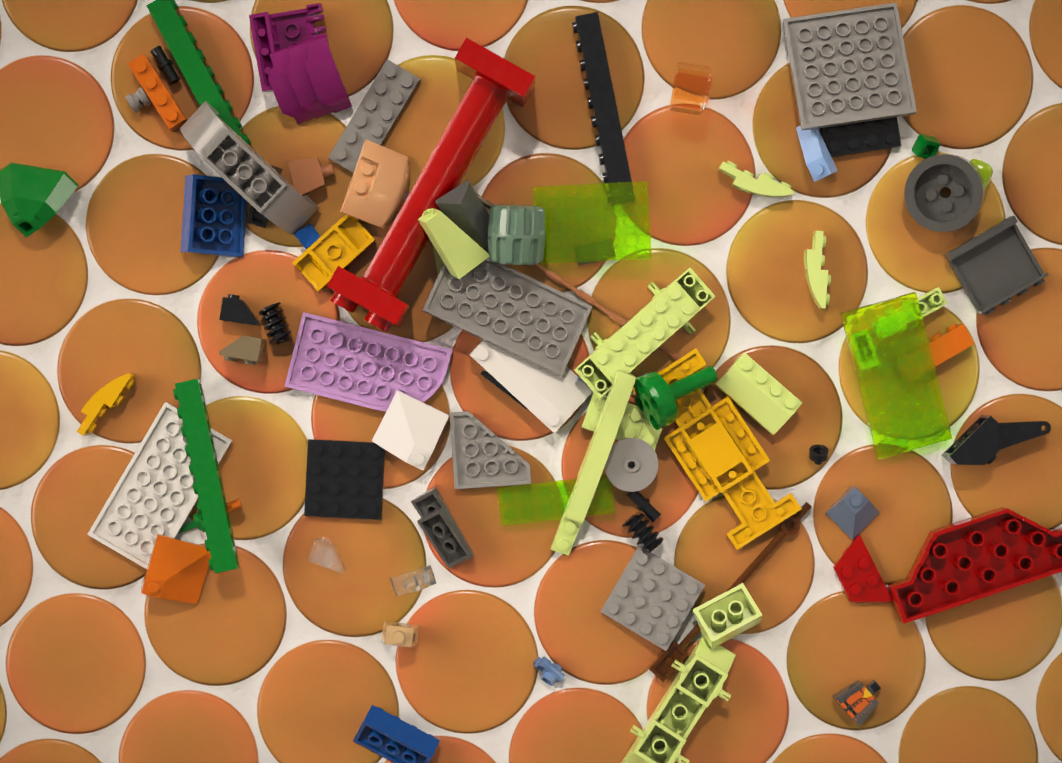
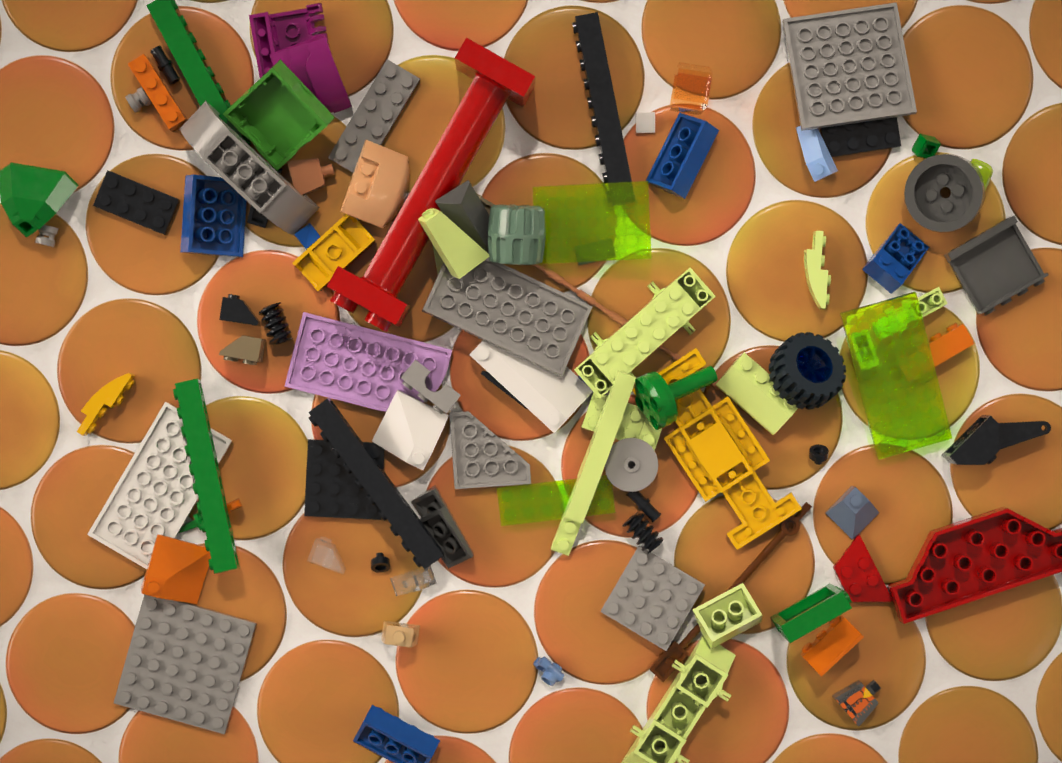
yellowish green slope [718,161,794,197] -> none
none -> light grey wheel [35,225,59,247]
none -> black plate [93,170,180,235]
none -> light grey plate [114,594,256,734]
none -> bright green tile [223,59,335,170]
none -> black brick [308,398,444,569]
none -> black tile [371,553,390,573]
none -> light grey arch [401,360,461,414]
none -> white slope [635,112,655,133]
none -> blue slope [646,112,719,199]
none -> black wheel [768,332,846,410]
none -> green window [771,583,852,643]
none -> orange slope [800,616,864,677]
none -> blue slope [862,223,929,294]

